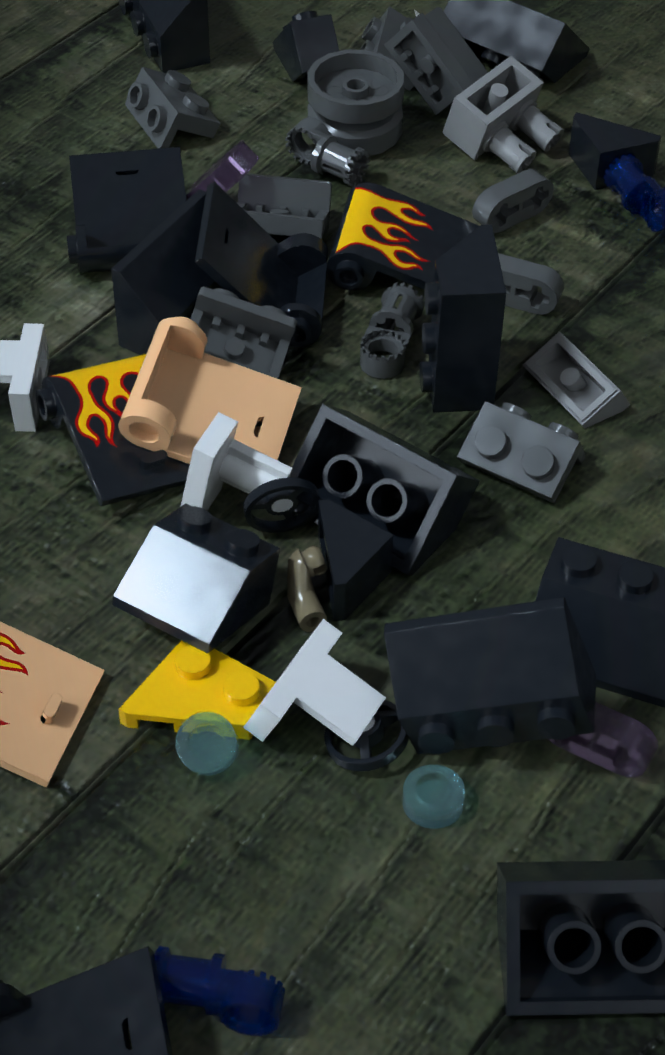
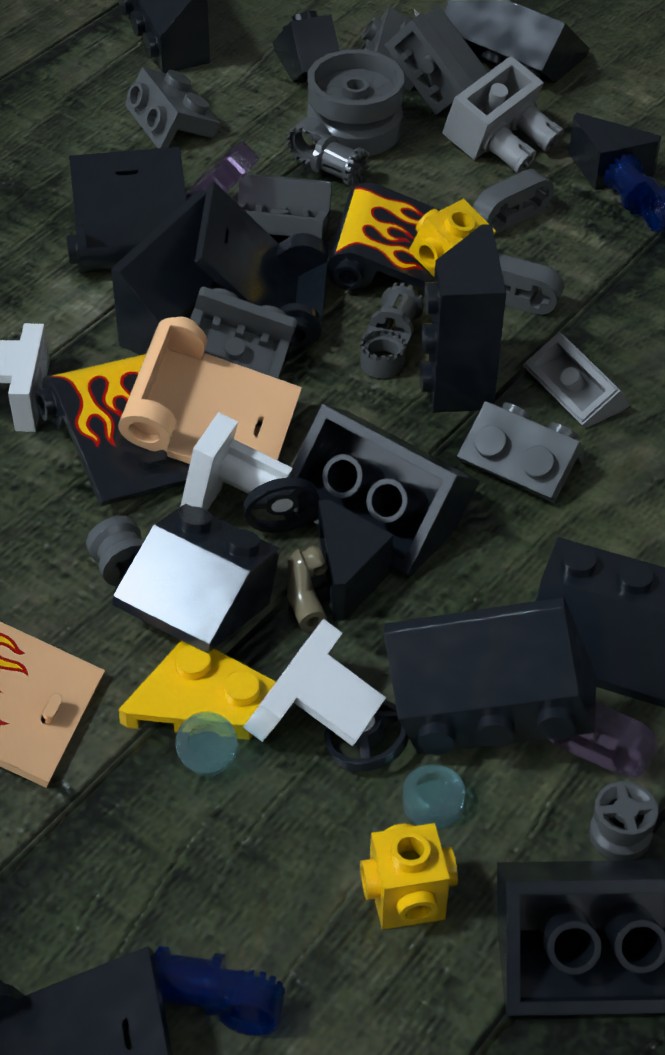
none -> dark grey wheel [86,516,145,587]
none -> yellow brick [360,823,458,930]
none -> yellow brick [408,198,496,277]
none -> dark grey wheel [589,781,658,861]

